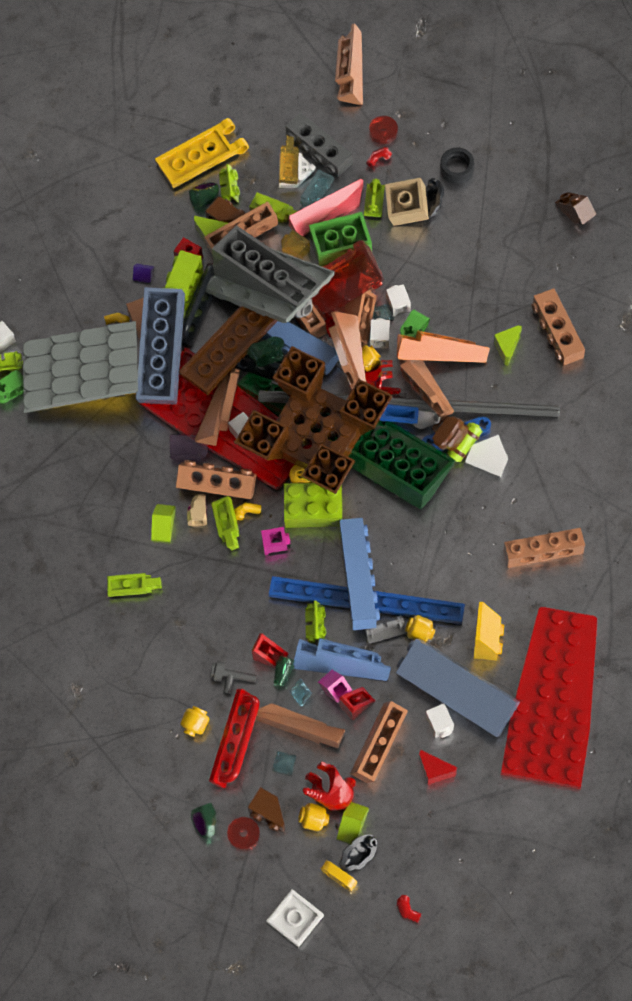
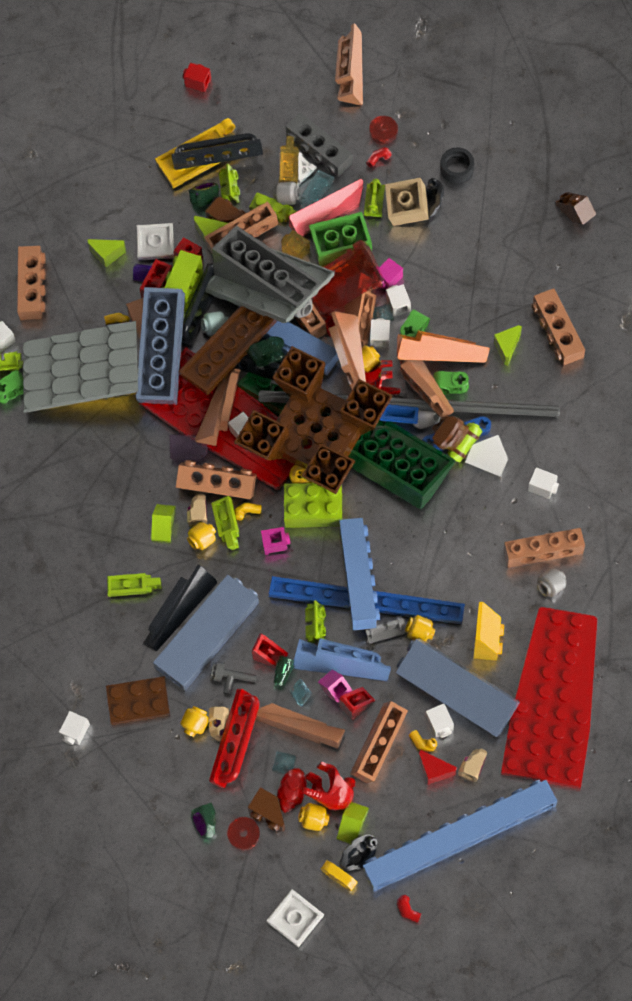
none -> nougat brick [17,246,46,321]
none -> white brick [59,711,90,745]
none -> lime slope [88,239,126,267]
none -> reddish brown plate [106,676,170,725]
none -> white plate [136,223,174,260]
none -> red brick [139,259,173,298]
none -> black wedge [143,565,217,651]
none -> sand blue brick [153,575,259,691]
none -> black piece [172,133,263,170]
none -> red brick [182,62,211,93]
none -> yellow head [187,522,216,550]
none -> light aqua head [201,311,228,337]
none -> tan rock [209,707,230,742]
none -> light grey head [273,182,301,205]
none -> red arm [276,768,307,813]
none -> medium blue brick [363,780,557,892]
none -> dark pink brick [375,258,403,289]
none -> yellow arm [409,730,437,752]
none -> bright green piece [433,371,469,395]
none -> tan rock [458,749,487,782]
none -> white brick [528,467,559,499]
none -> light grey head [537,568,566,597]

